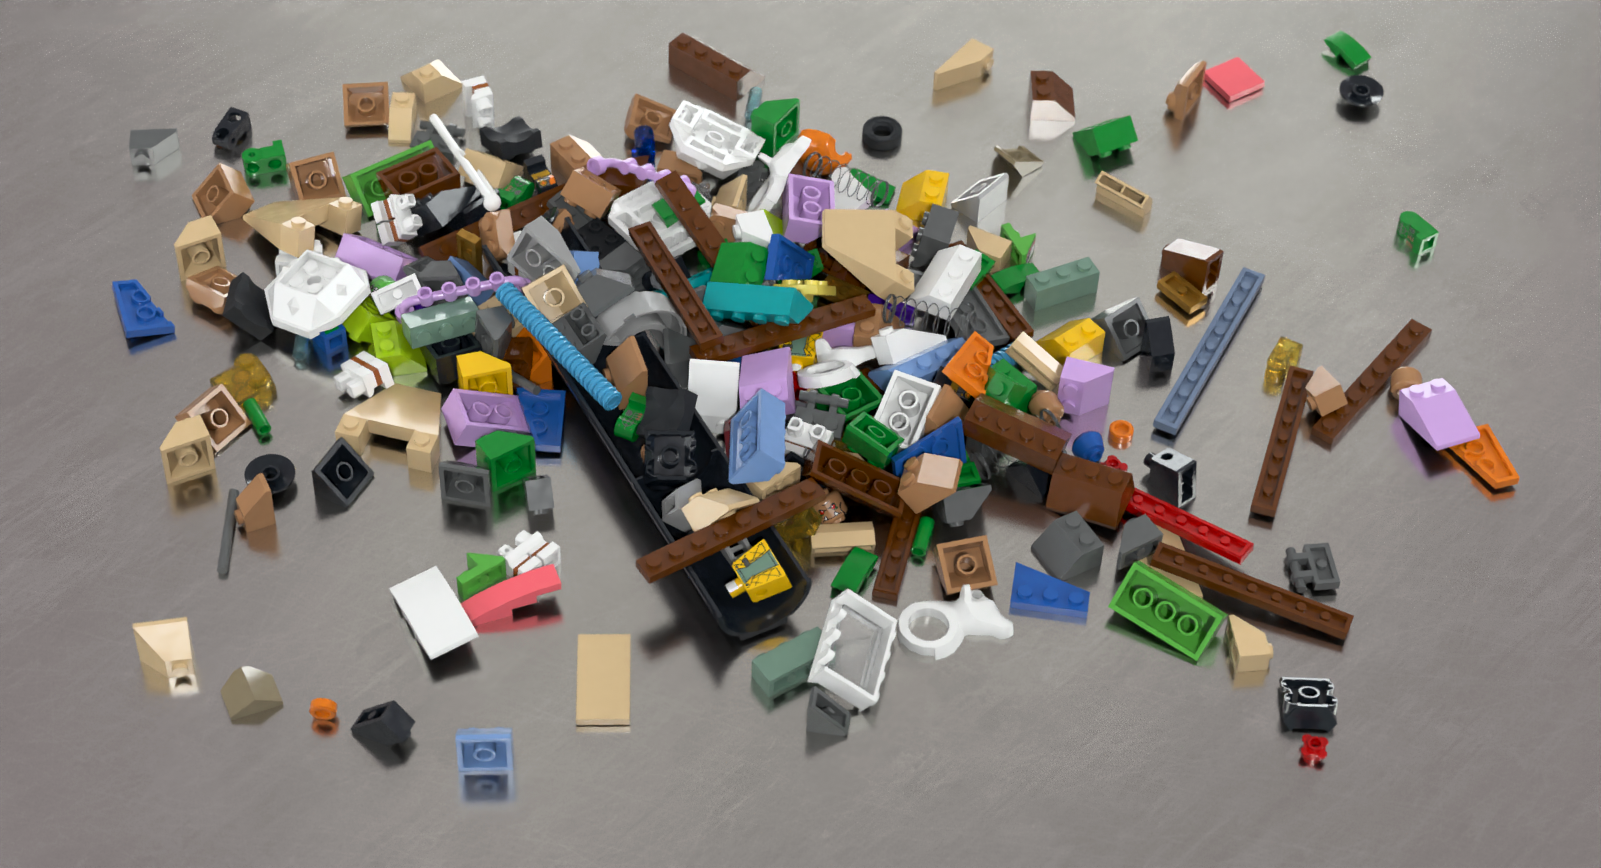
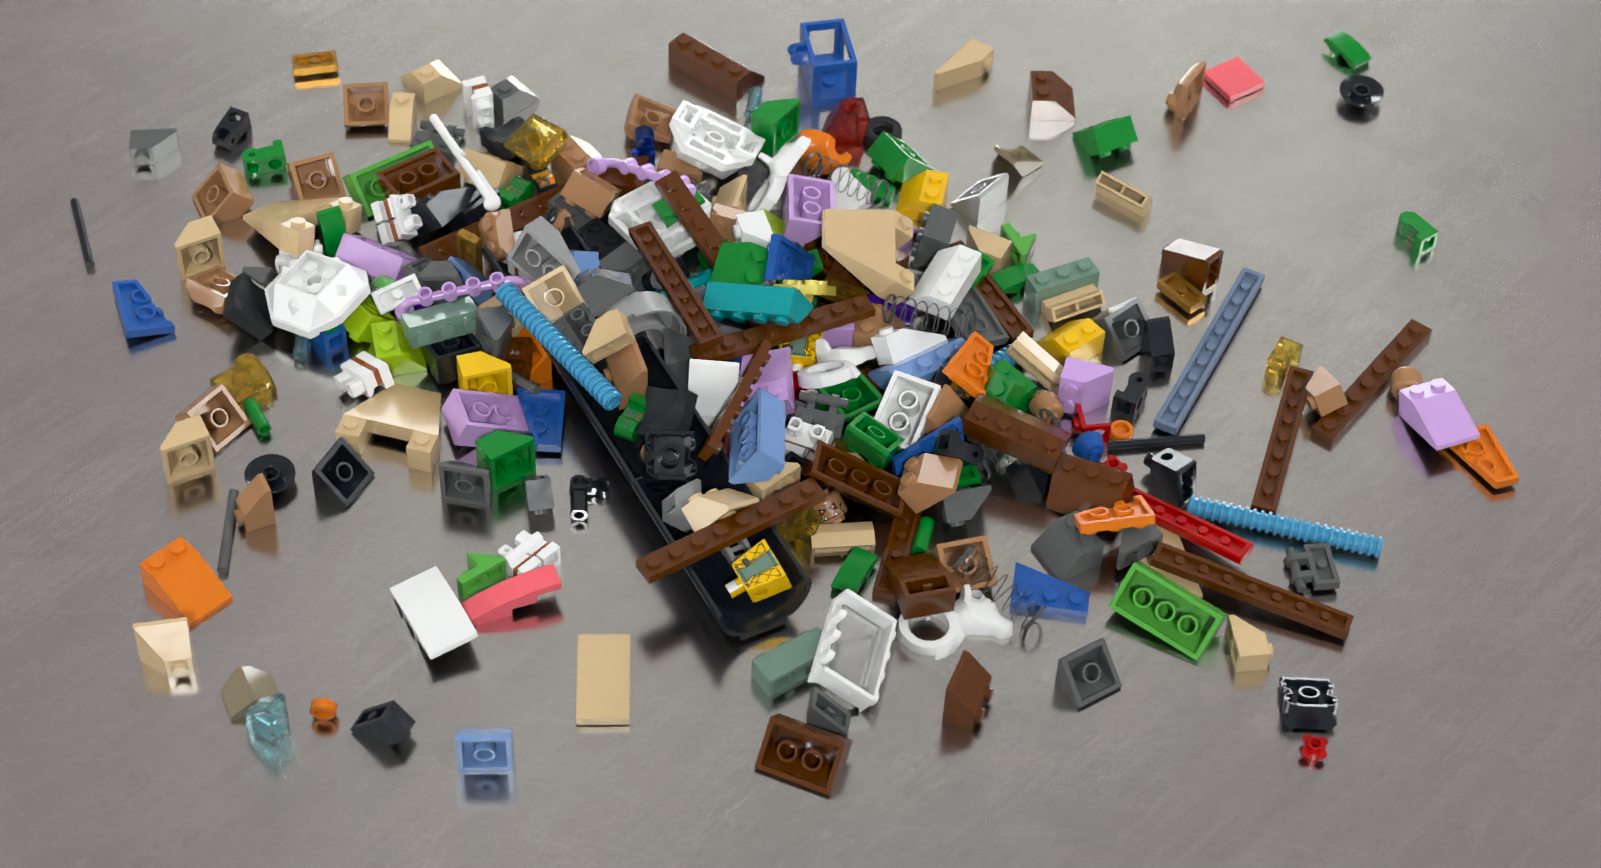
none -> black bar [70,198,95,268]
none -> orange slope [139,536,233,627]
none -> dark grey slope [242,267,279,288]
none -> clear light blue slope [245,693,290,746]
none -> pearl gold plate [291,50,339,76]
none -> green slope [316,205,346,257]
none -> slope [489,75,539,120]
none -> clear yellow slope [503,113,568,170]
none -> black bar [569,475,610,521]
none -> tan slope [582,308,636,364]
none -> reddish brown plate [698,339,773,461]
none -> reddish brown slope [754,713,853,795]
none -> blue piece [787,18,858,107]
none -> clear red slope [822,97,870,149]
none -> green slope [866,131,933,184]
none -> reddish brown slope [882,552,956,620]
none -> black leg [934,429,984,466]
none -> reddish brown slope [942,650,994,731]
none -> dark grey piece [952,545,1046,632]
none -> tan piece [1041,283,1106,322]
none -> dark grey slope [1055,638,1122,708]
none -> red bracket [1071,404,1111,442]
none -> orange wing [1074,495,1155,535]
none -> black bar [1107,433,1205,451]
none -> black leg [1111,372,1150,419]
none -> dark azure piece [1186,494,1383,559]

